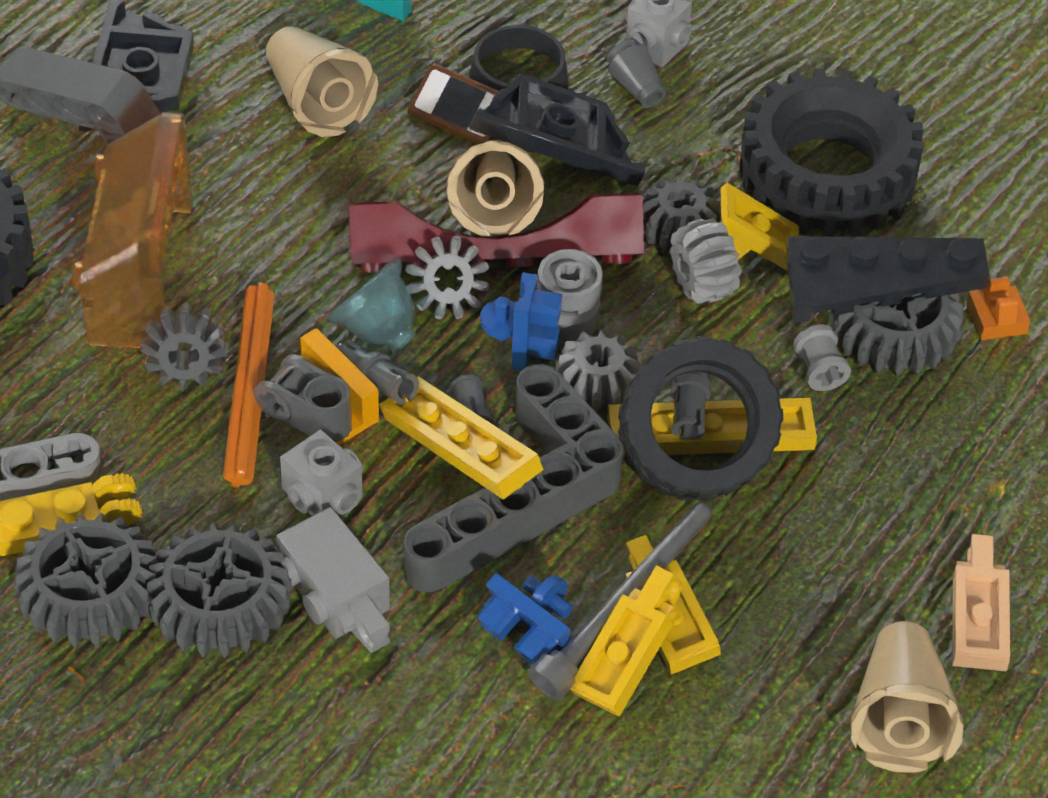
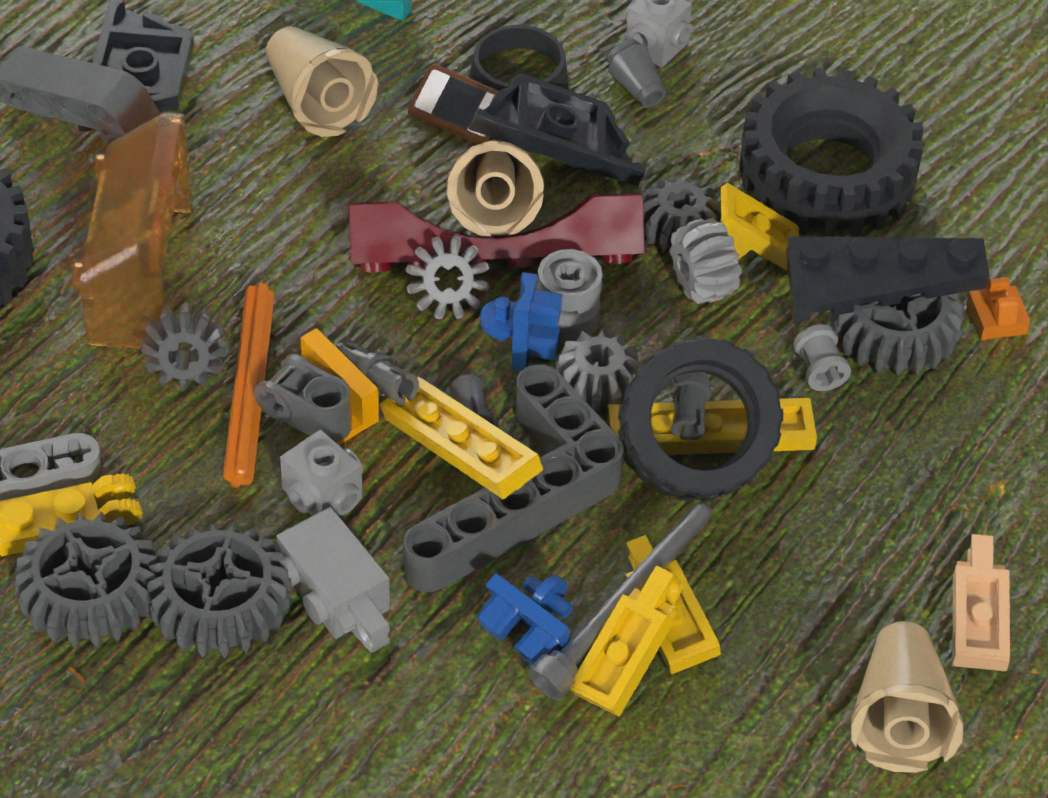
clear light blue hat [326,257,417,353] -> none

